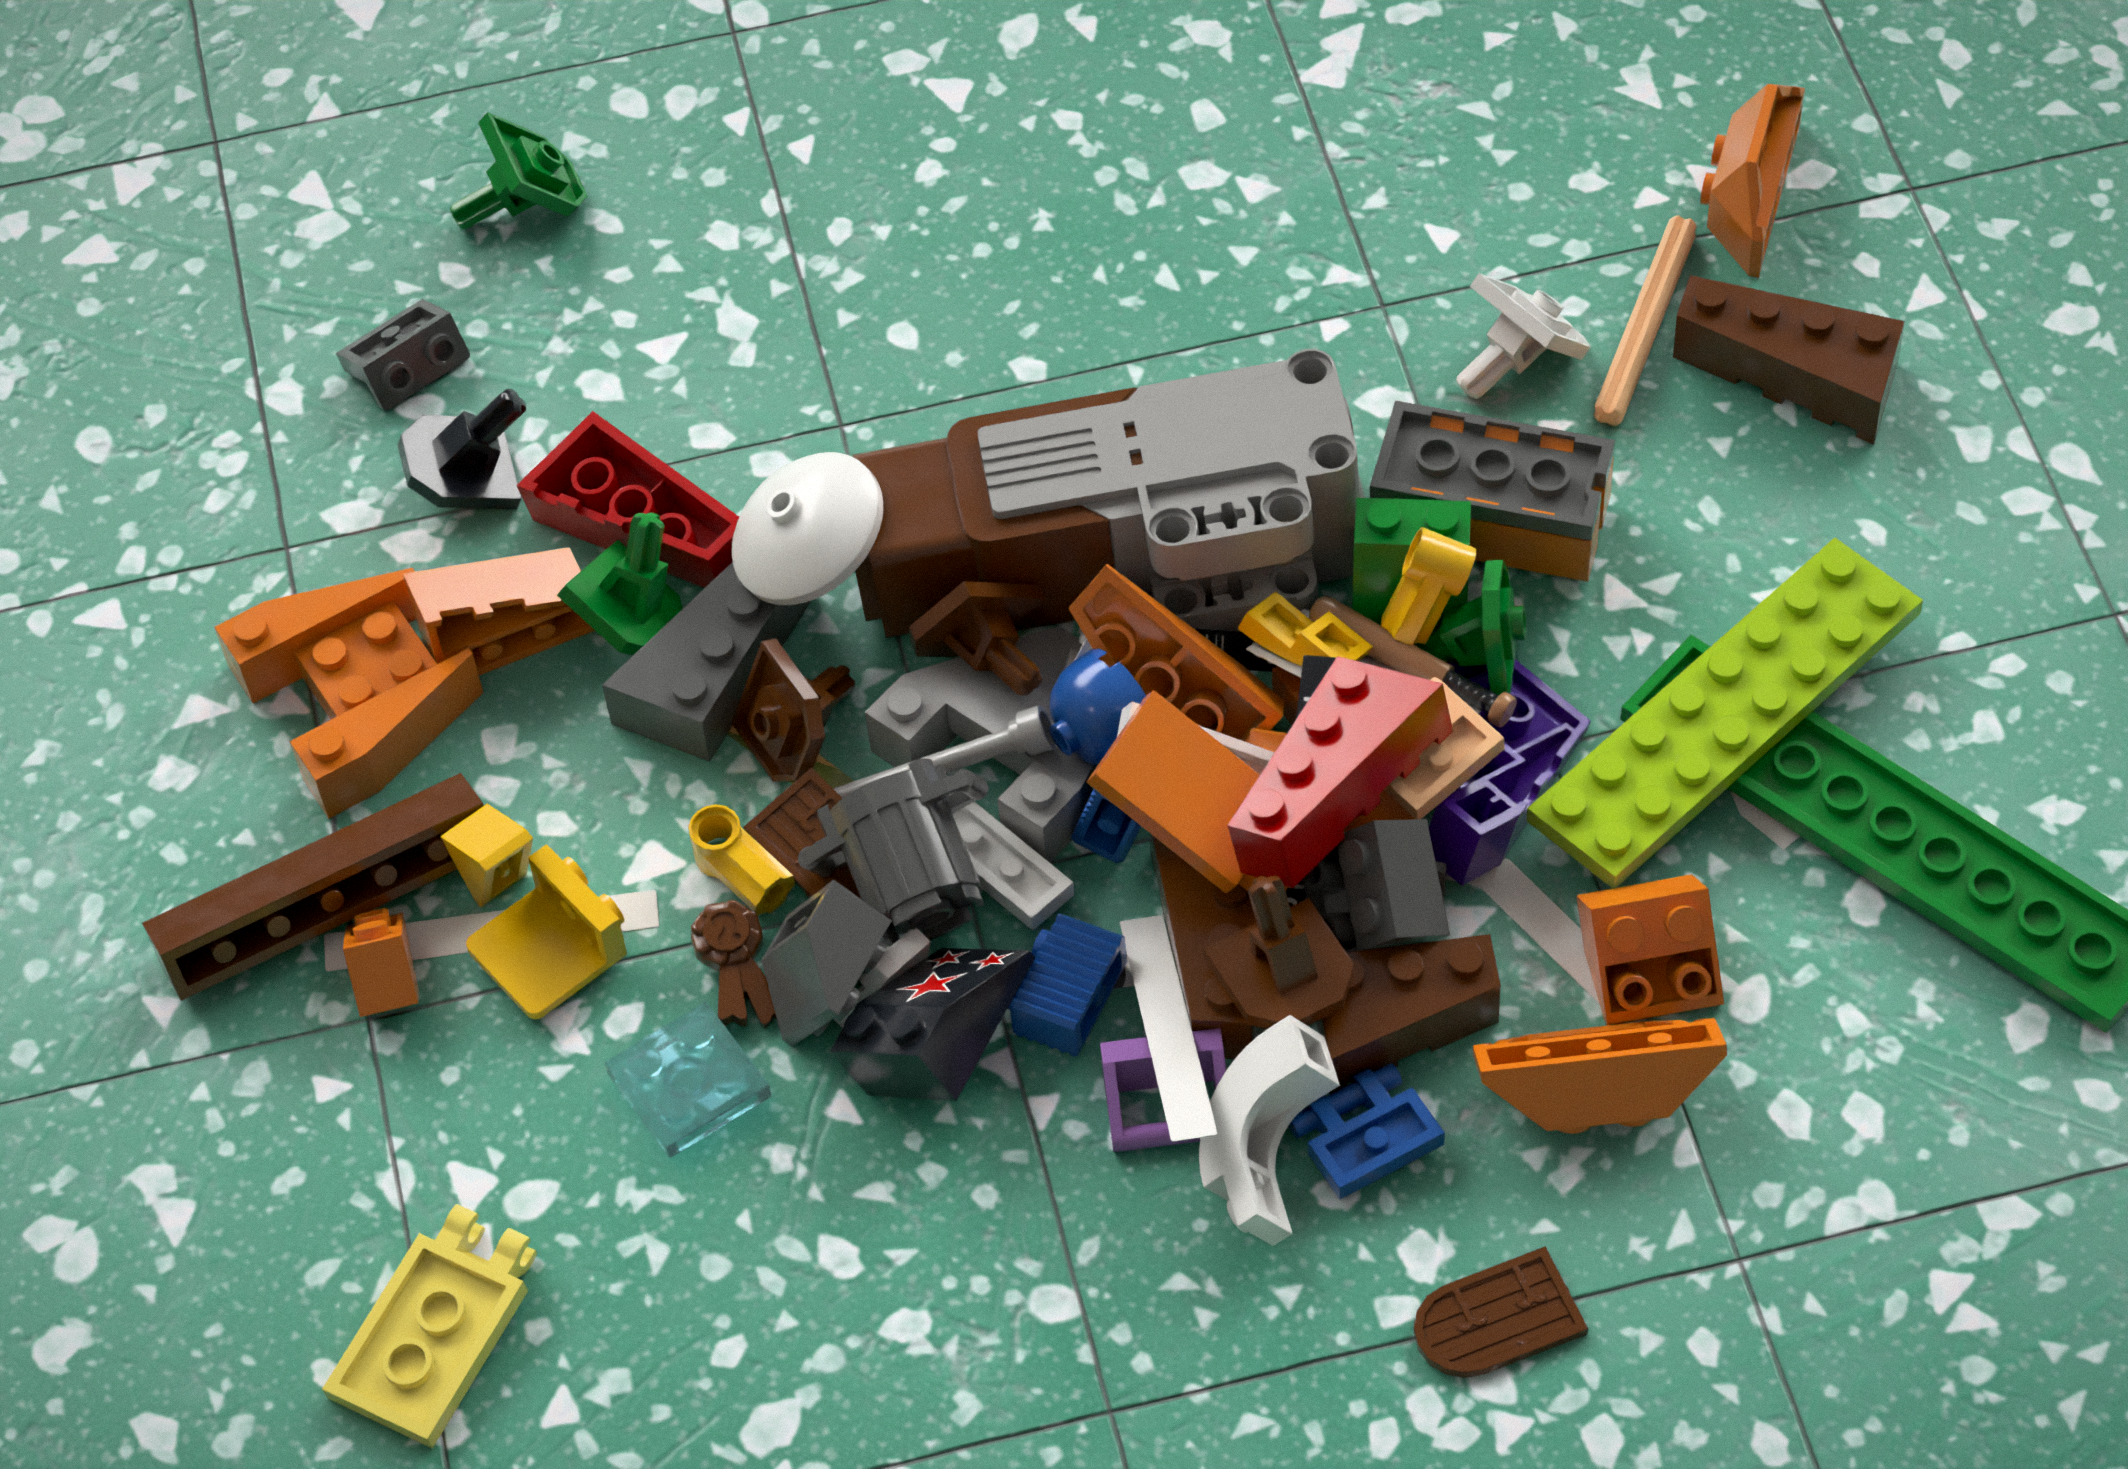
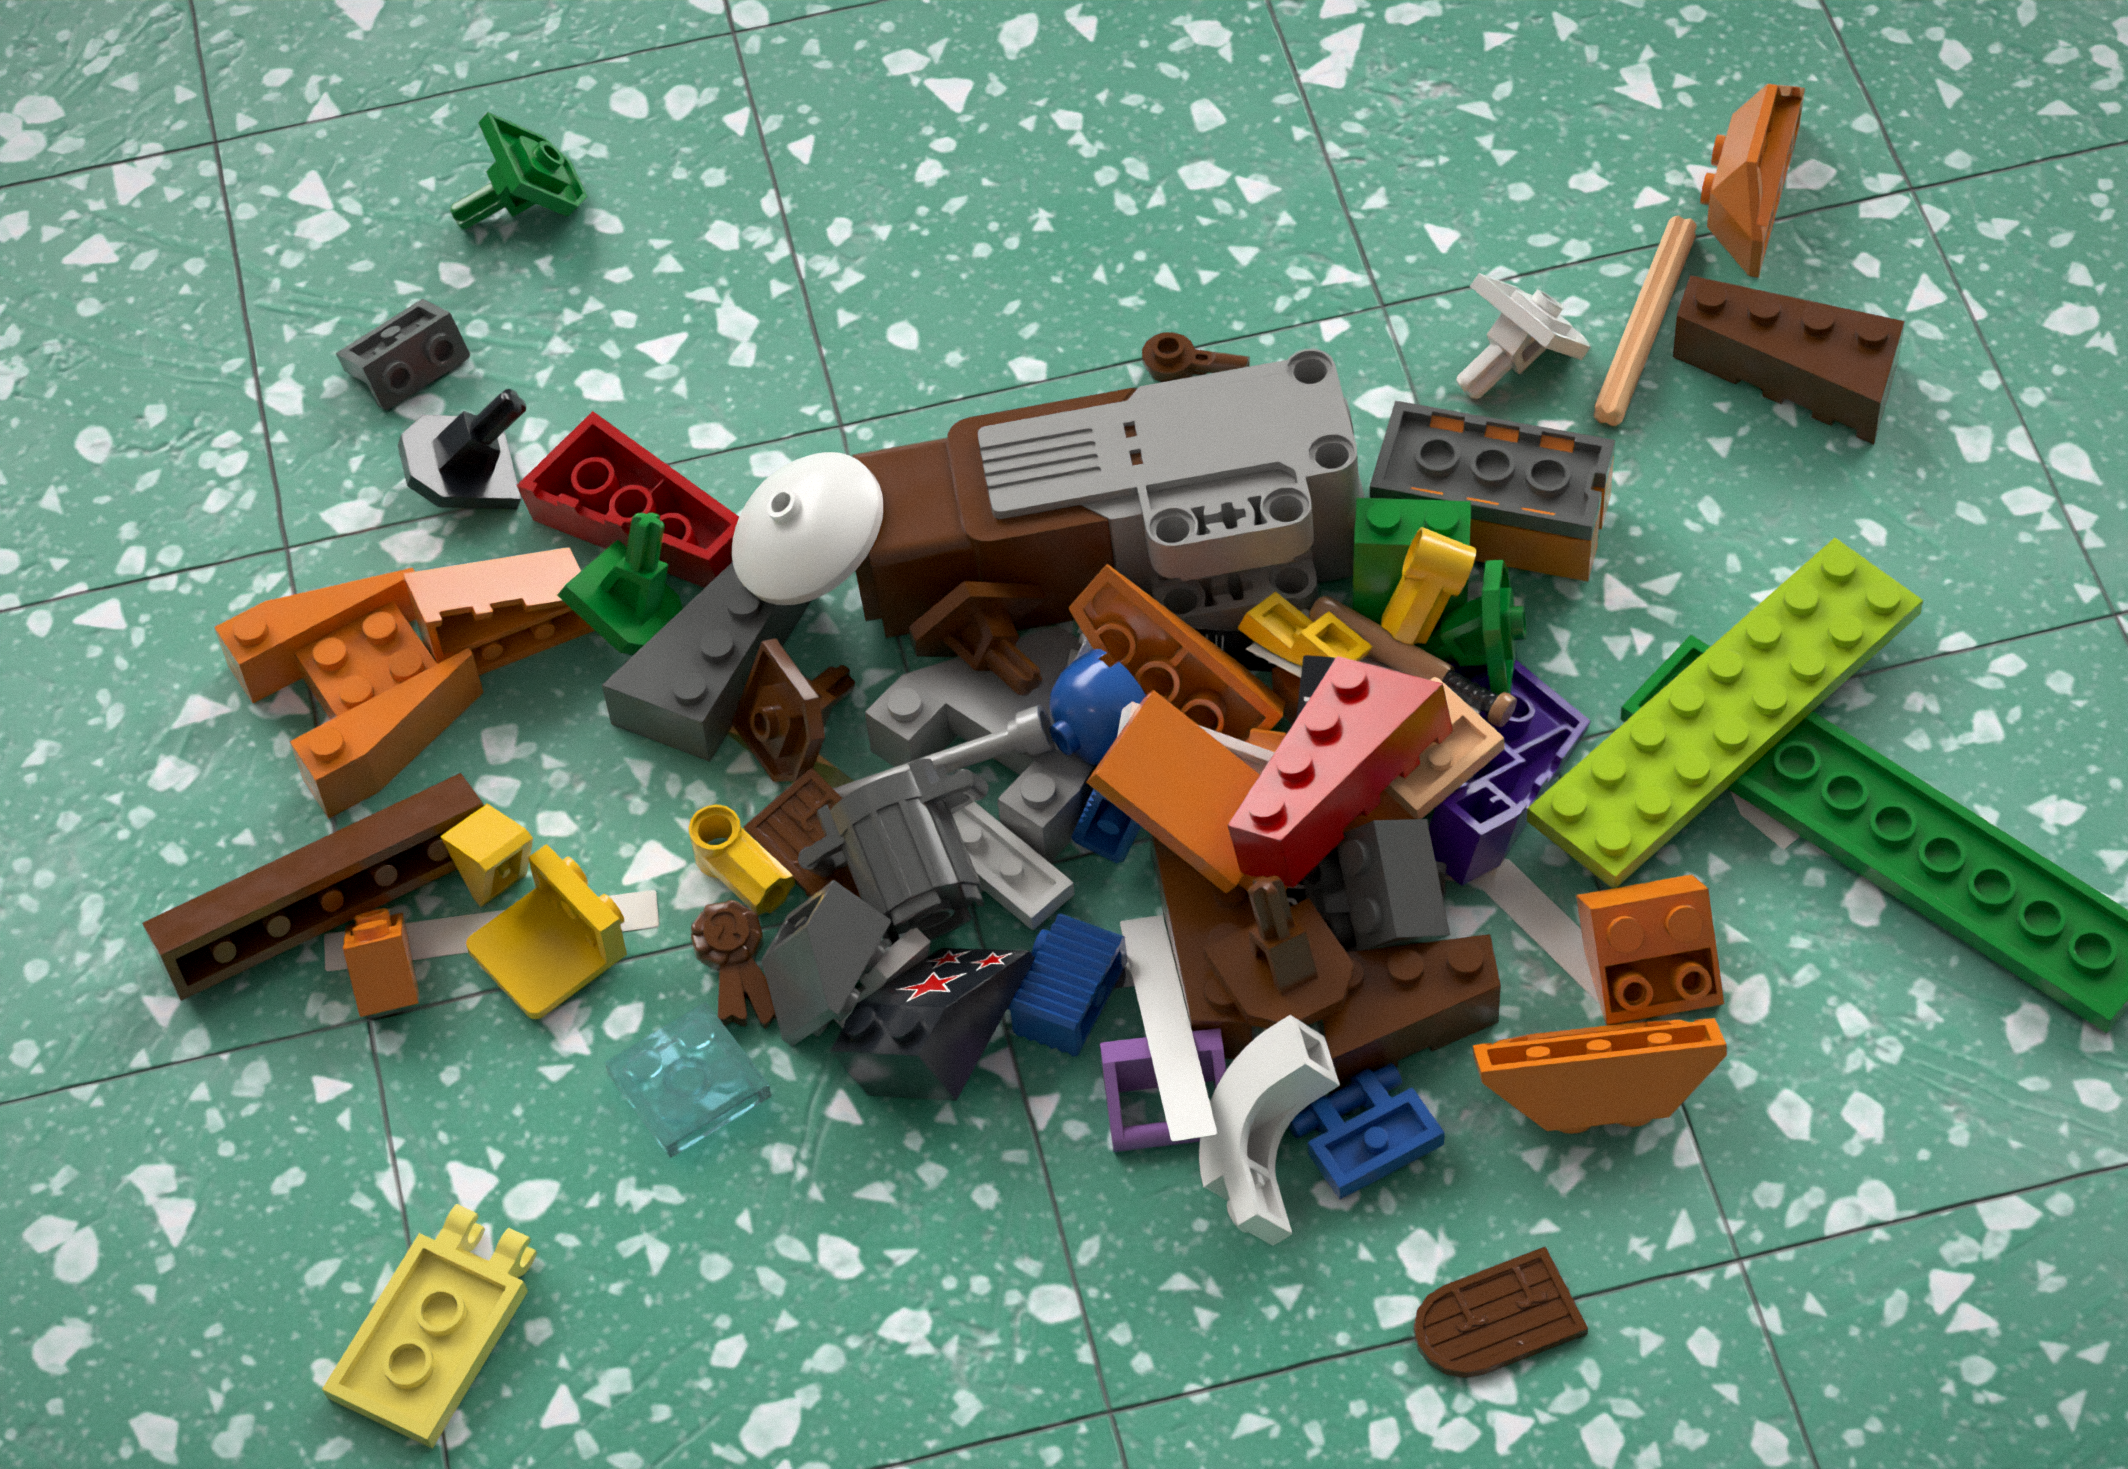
none -> reddish brown plate [1142,332,1250,382]

